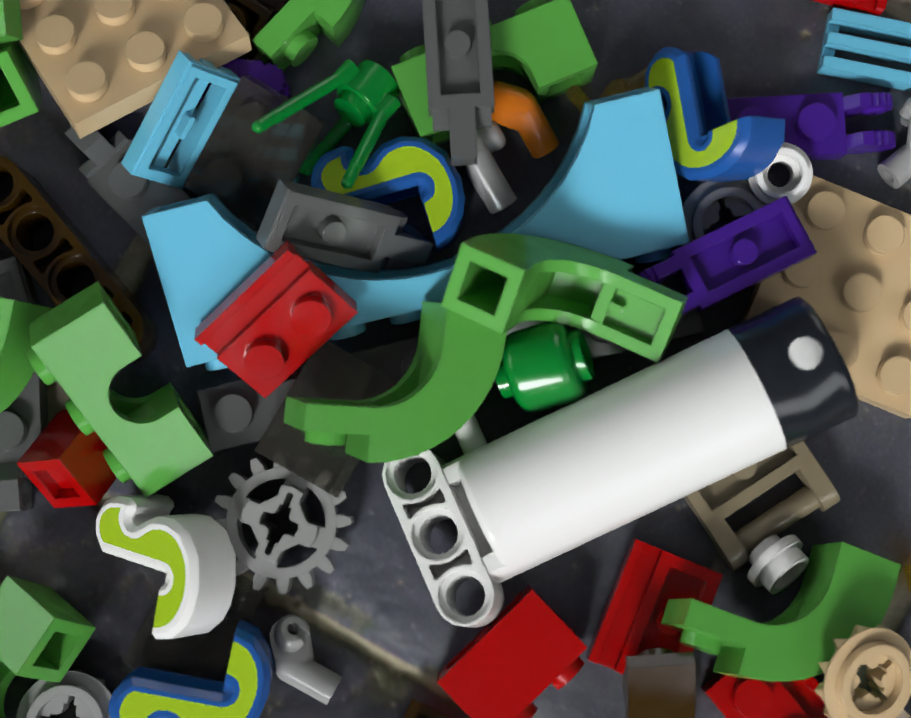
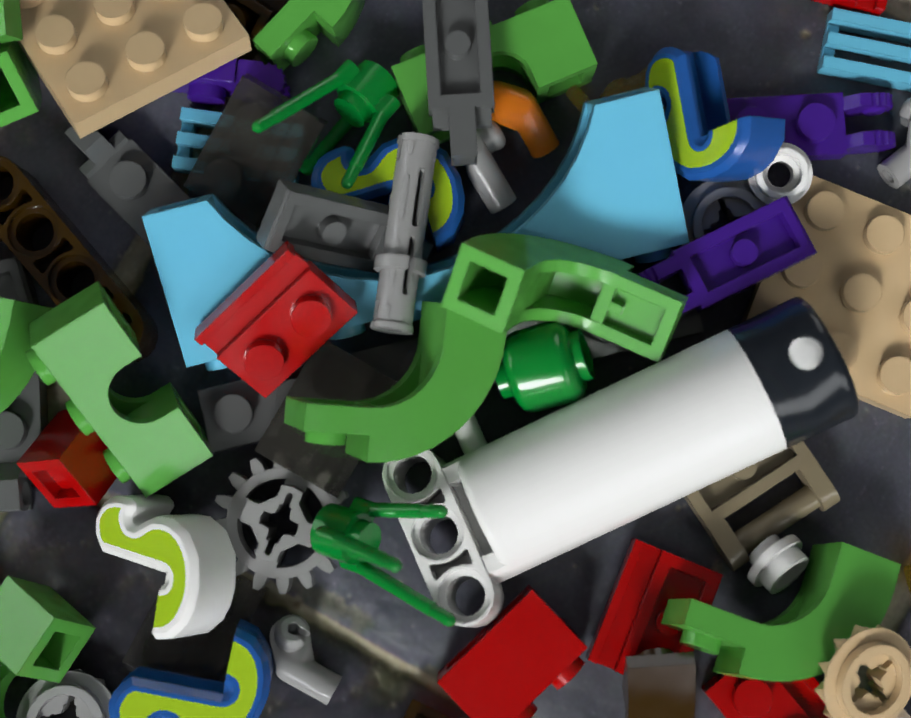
medium azure tile [121,50,241,189] -> none
none -> green plant [310,497,456,627]
none -> light grey pin [370,132,440,335]

